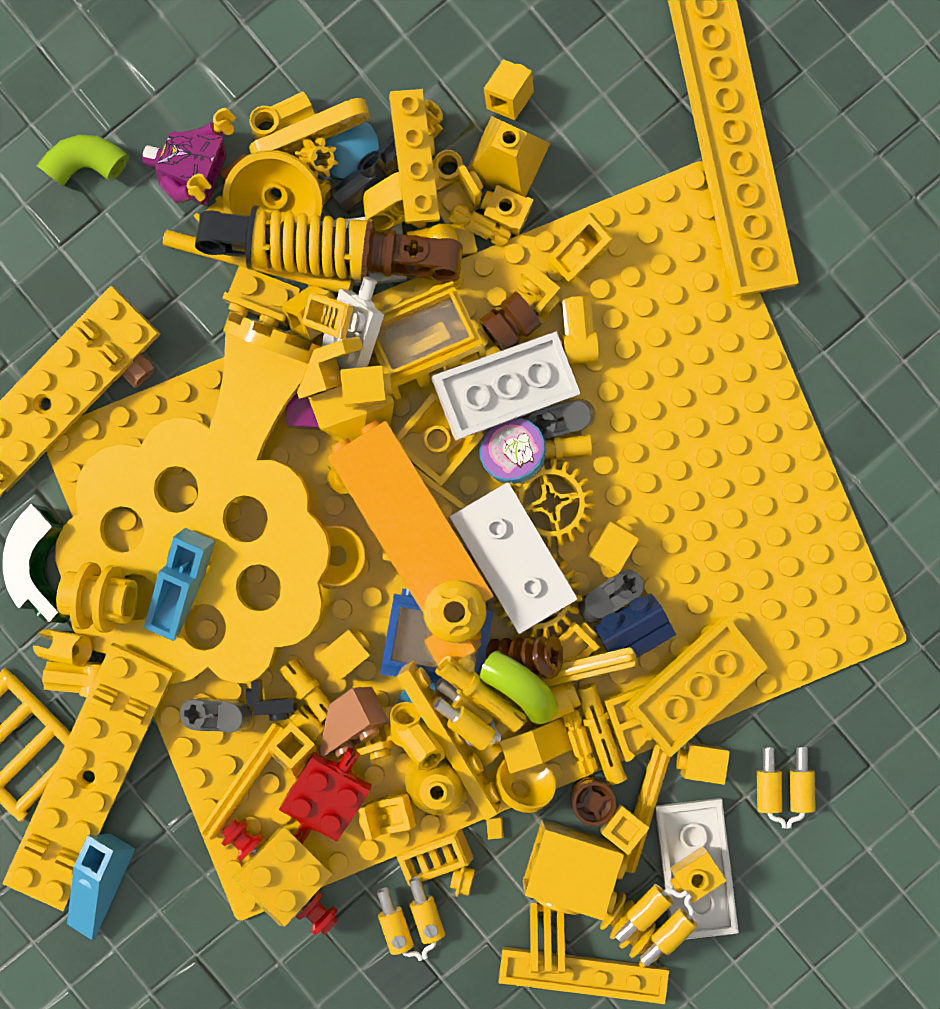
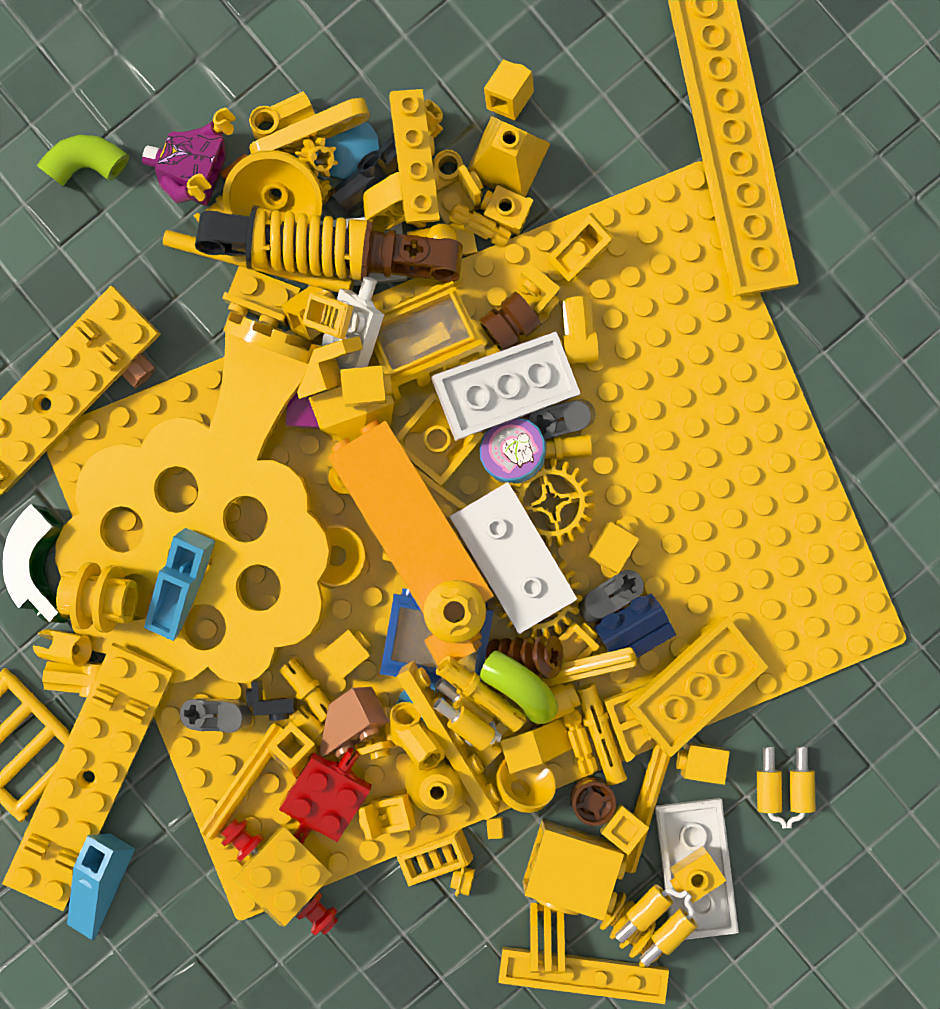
yellow piece [377,877,446,961] -> none

